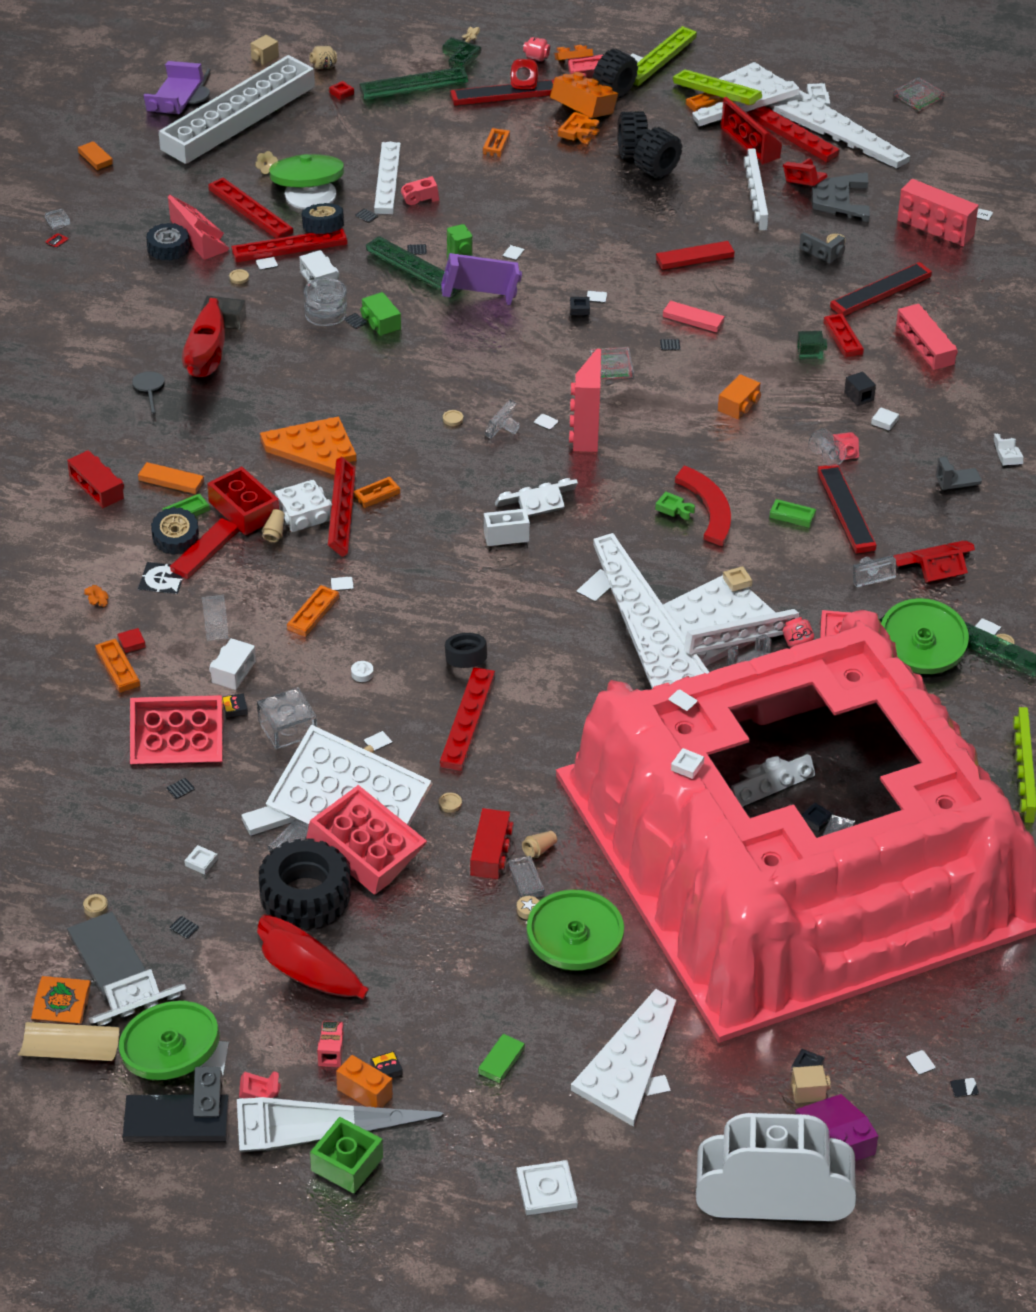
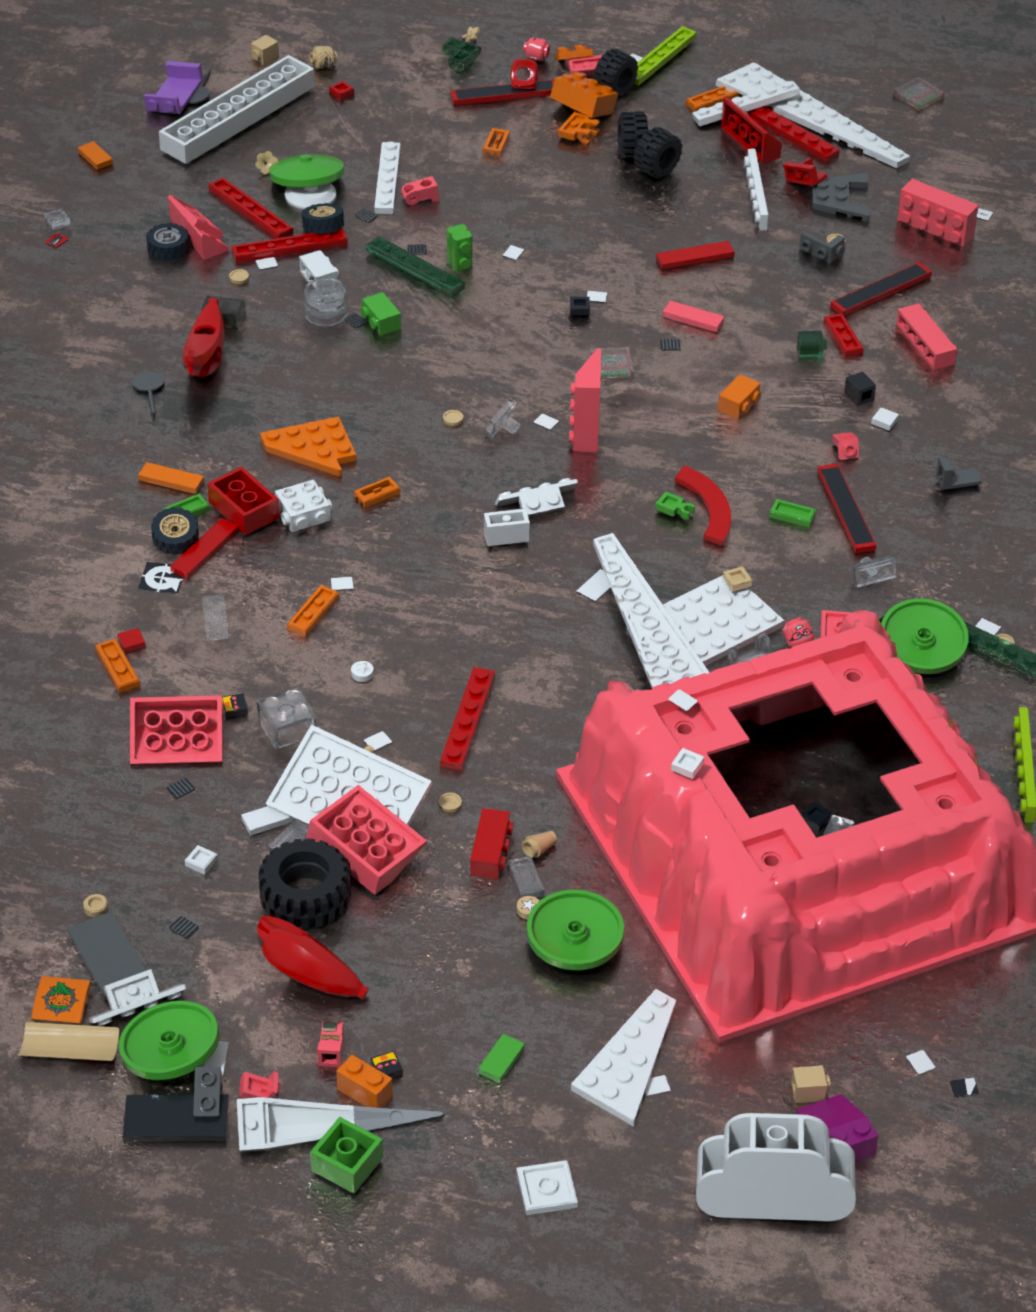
red brick [67,450,125,508] -> none
orange plant [84,585,108,608] -> none
white brick [209,638,256,690] -> none
tan cone [262,509,285,543] -> none
red tile [328,456,356,557] -> none
clear green plate [359,67,468,99] -> none
medium lavender panel [441,253,522,305] -> none
black tyre [445,633,488,668] -> none
lime plate [673,69,763,105] -> none
white plate [684,609,799,654] -> none
white bracket [731,754,815,807] -> none
black tile [791,1048,825,1071] -> none
white slope [807,83,830,107] -> none
clear piece [808,429,847,466] -> none
red plate [893,541,975,583] -> none
white slope [994,434,1023,465] -> none

